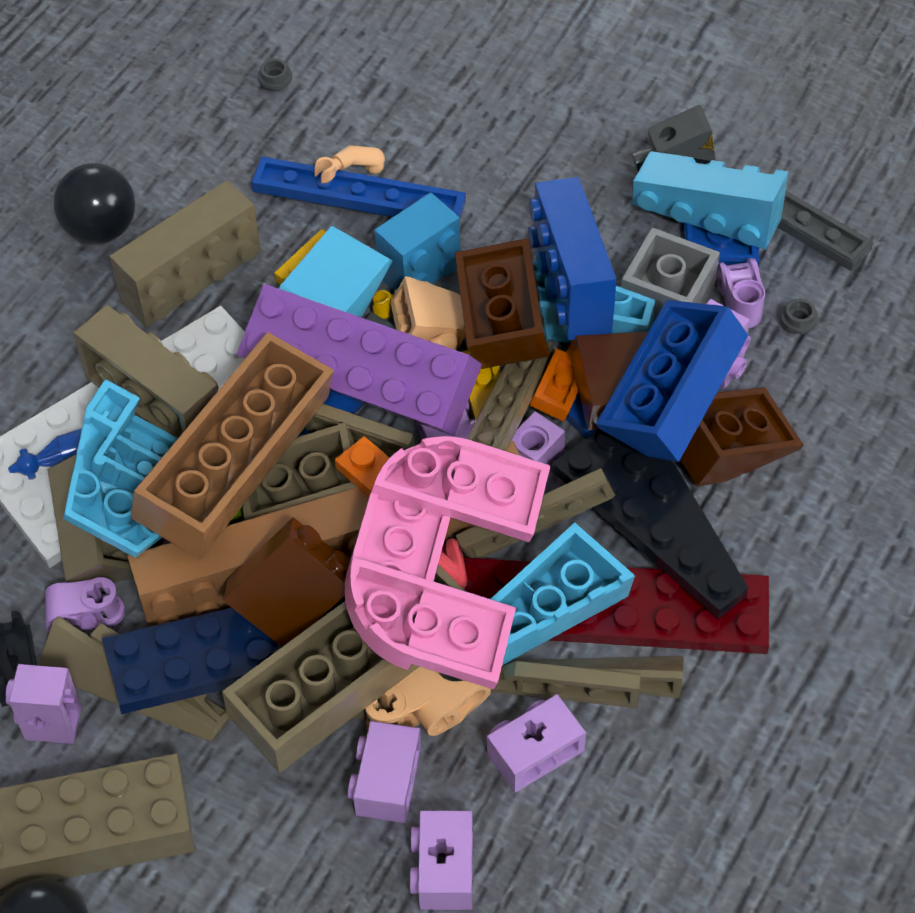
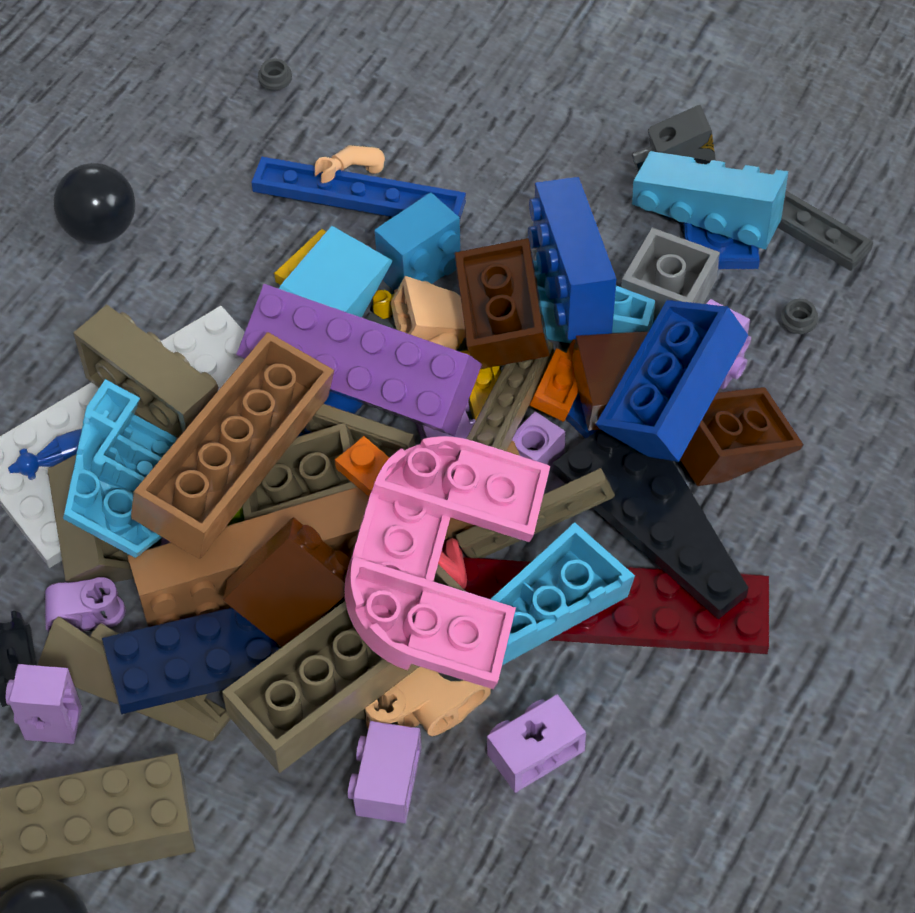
dark tan brick [109,180,261,328] -> none
lavender brick [410,811,473,910] -> none
dark tan wedge [491,656,684,708] -> none
lavender piece [717,258,765,328] -> none

